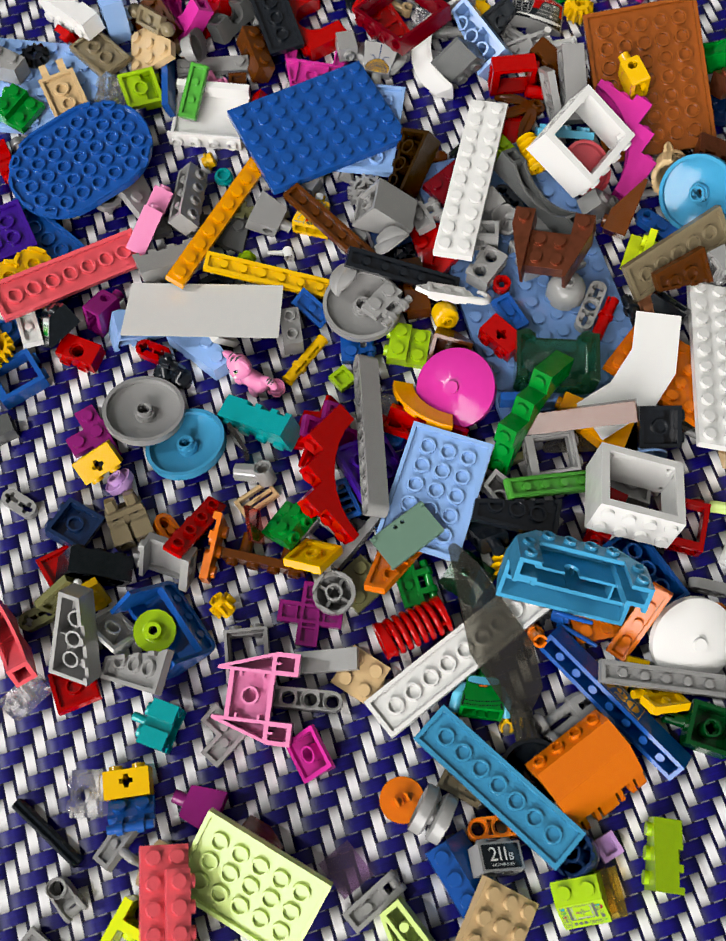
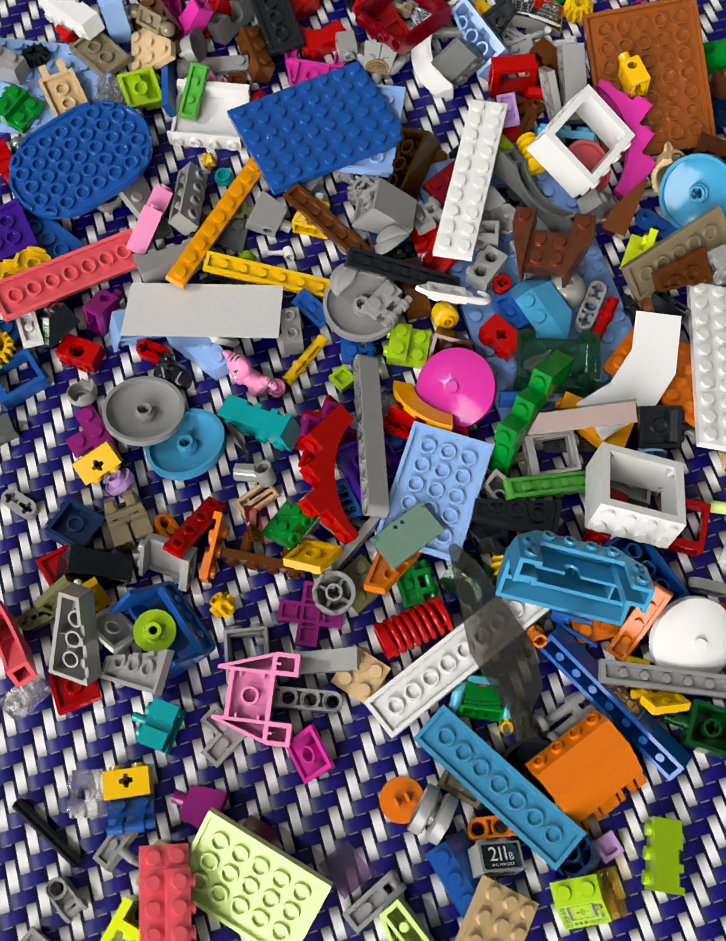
none -> light grey hair [66,378,98,407]
none -> lavender plate [496,92,520,128]
none -> dark azure wedge [508,280,573,353]

